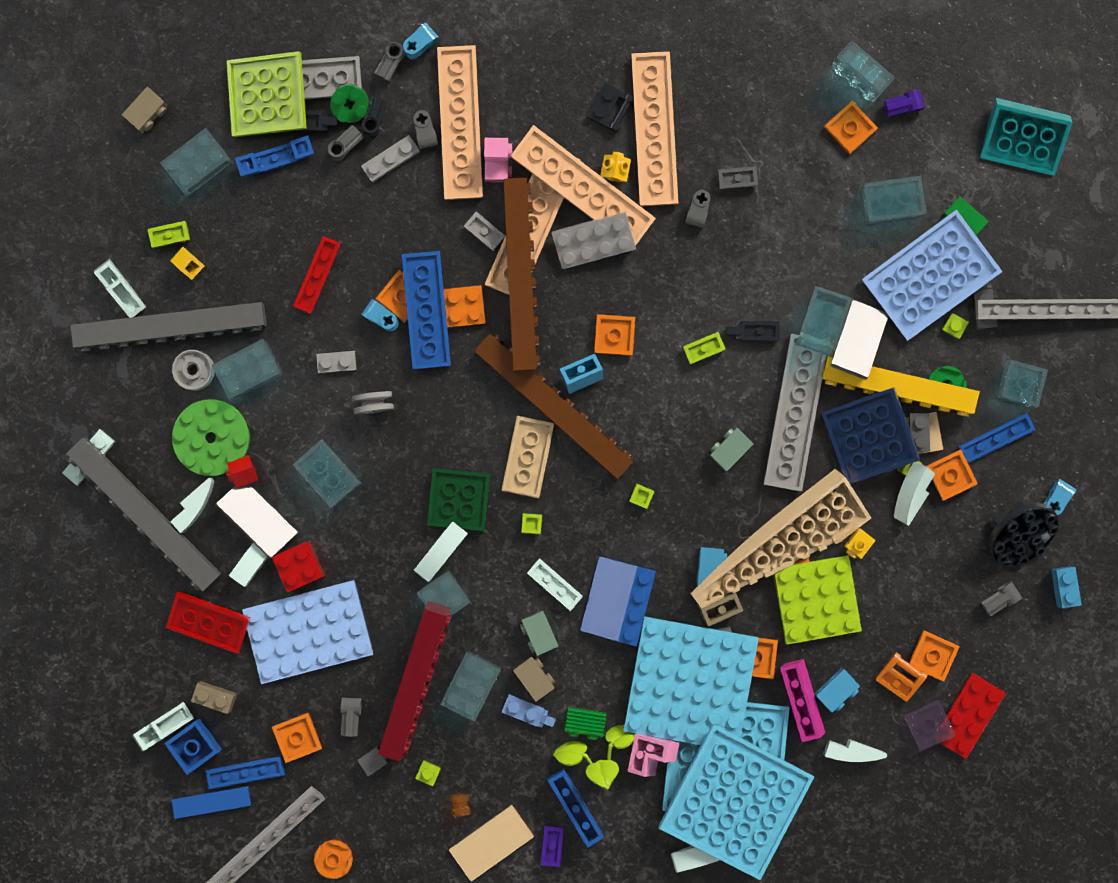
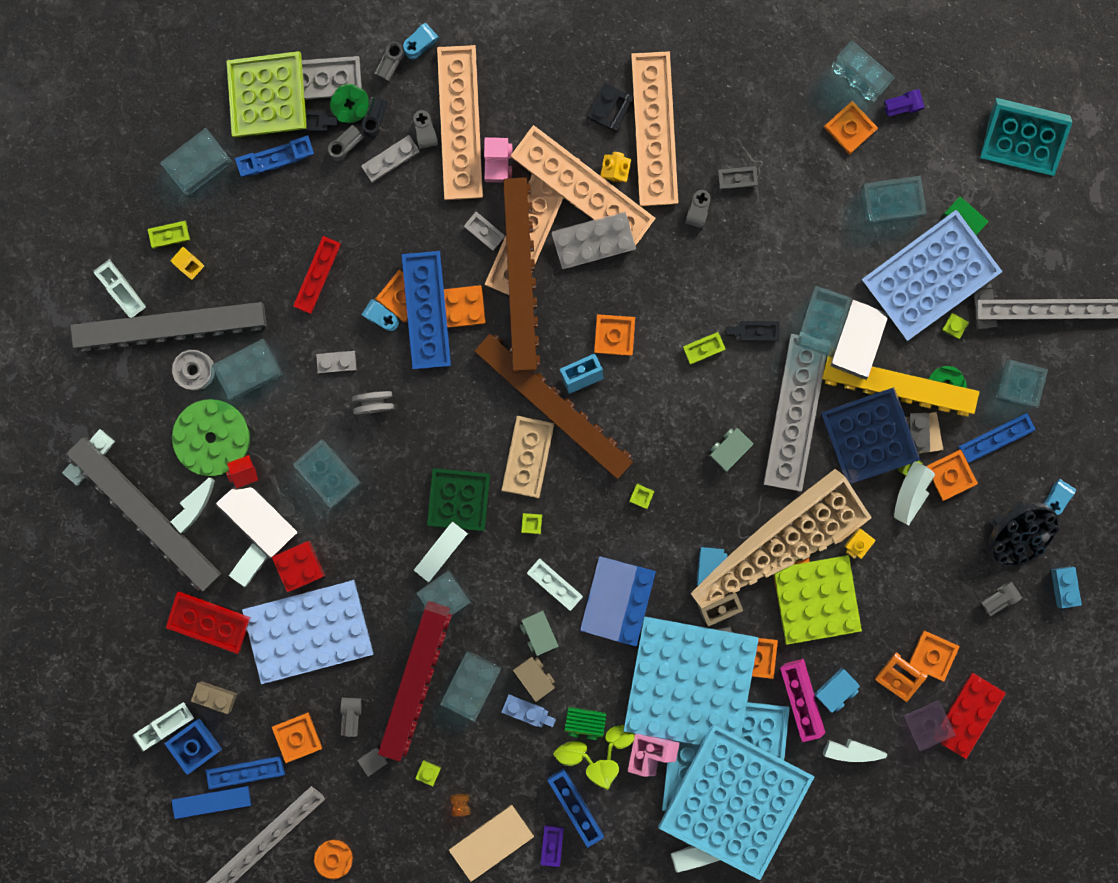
dark tan brick [122,86,168,133] -> none

